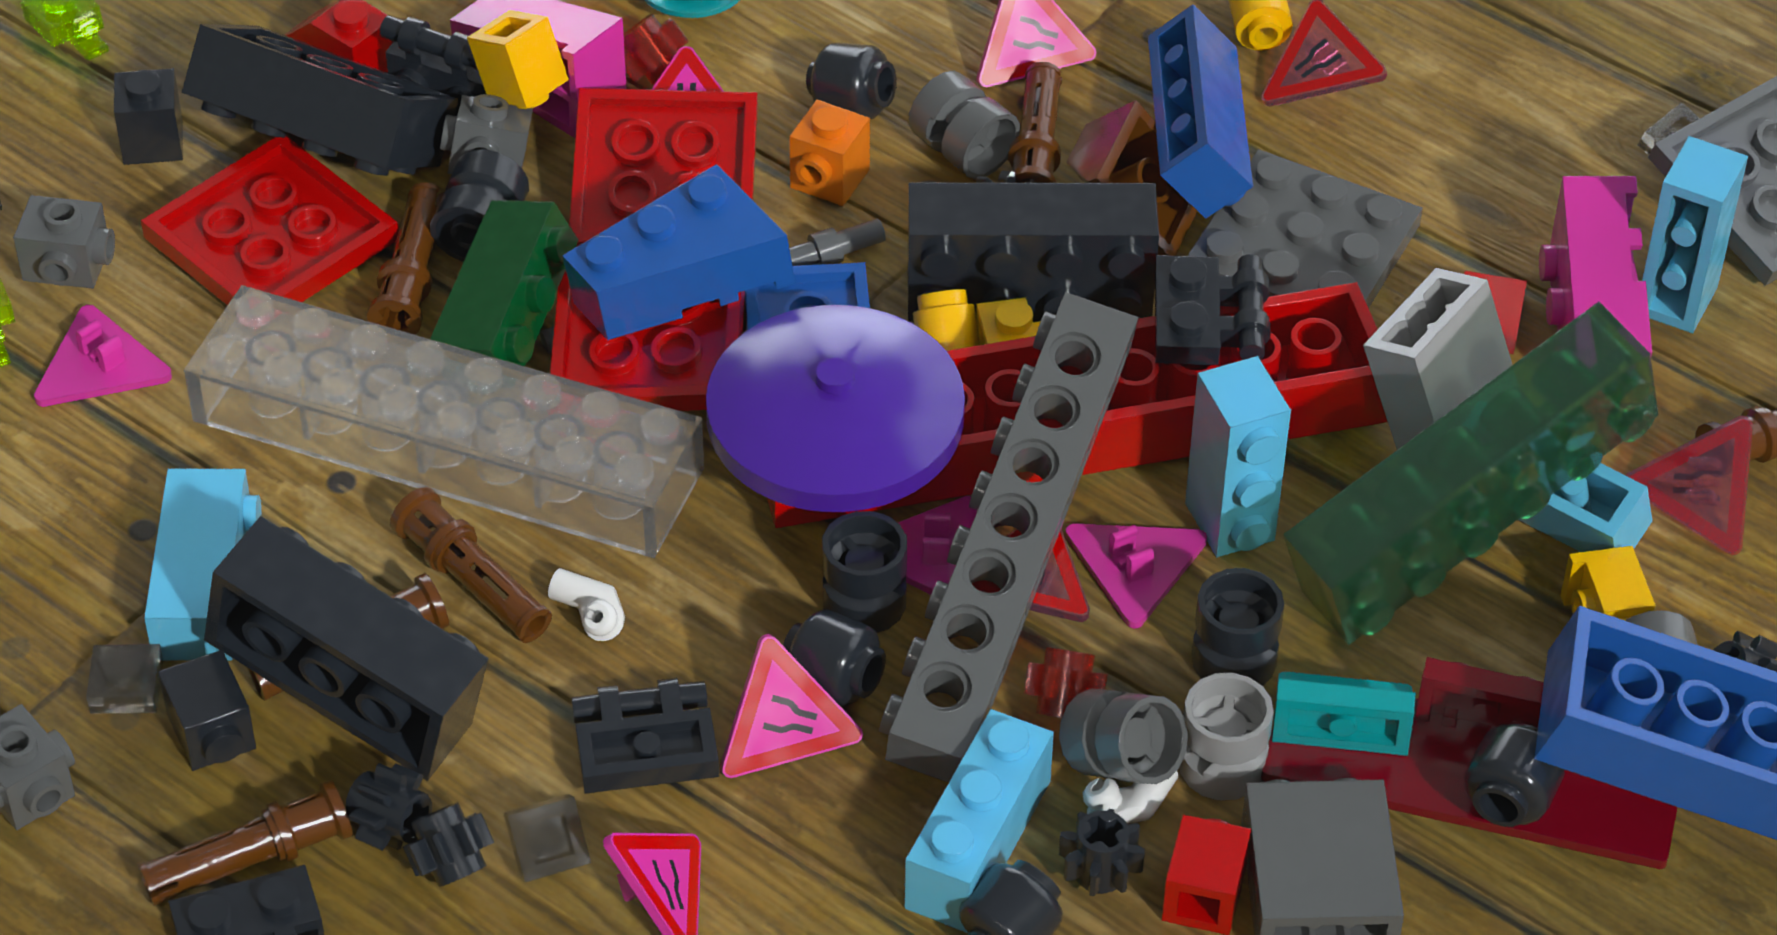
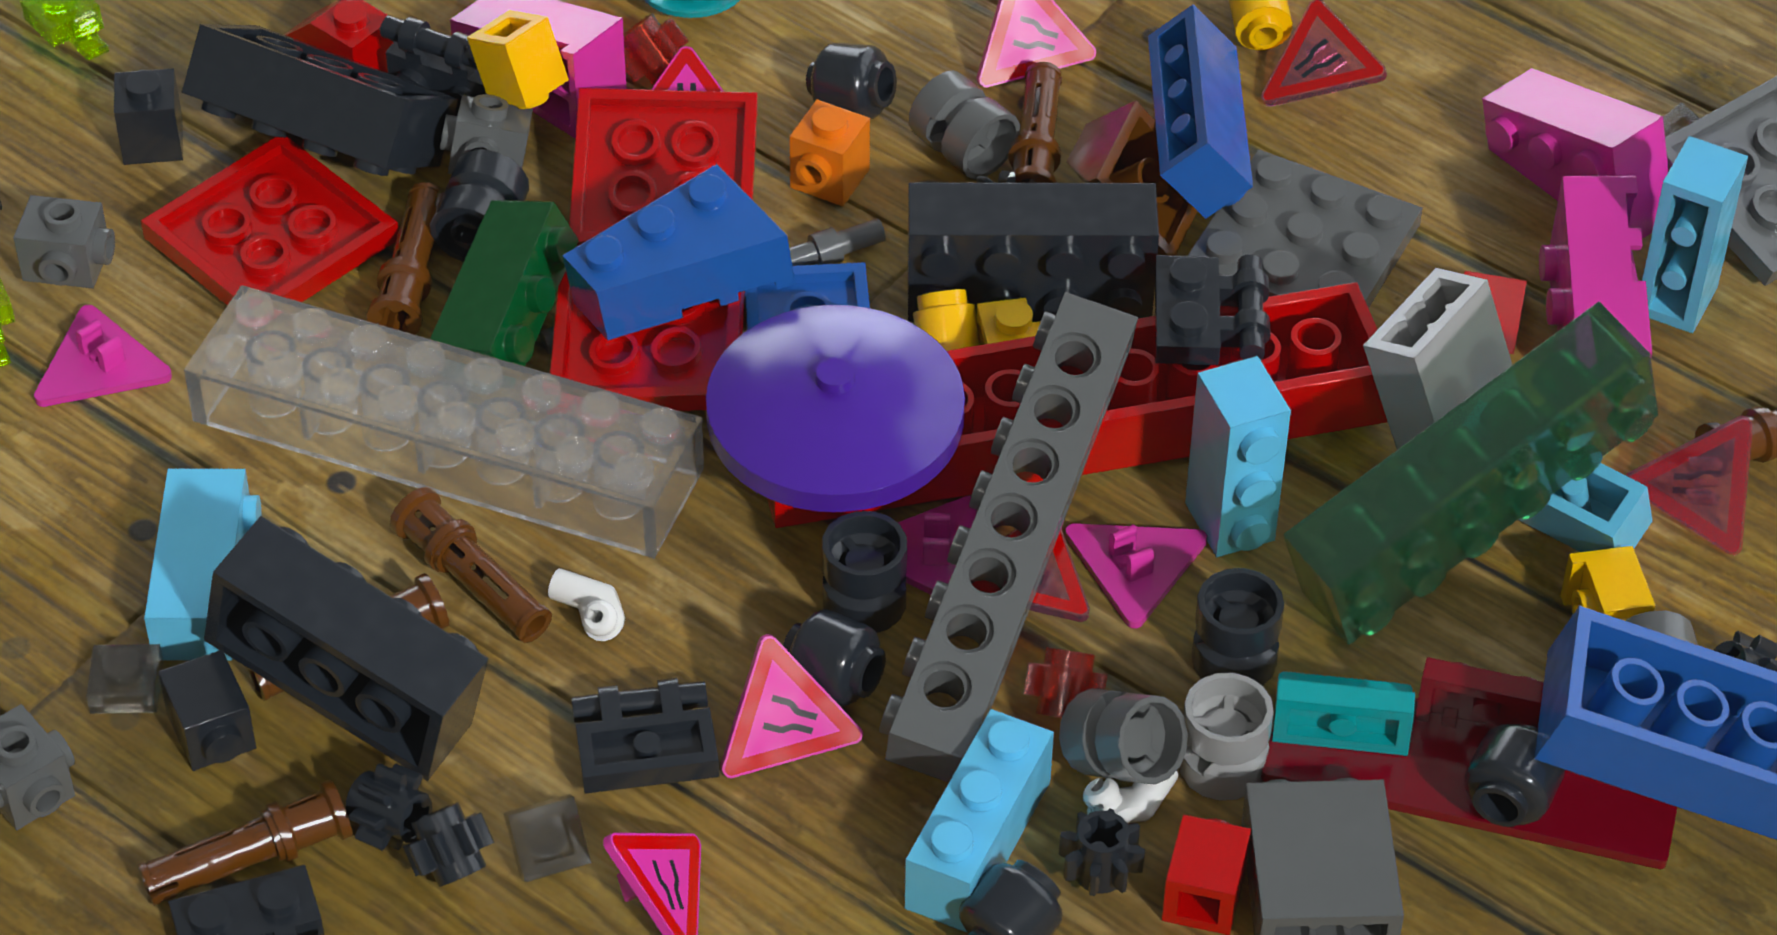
none -> dark pink wedge [1482,68,1668,239]

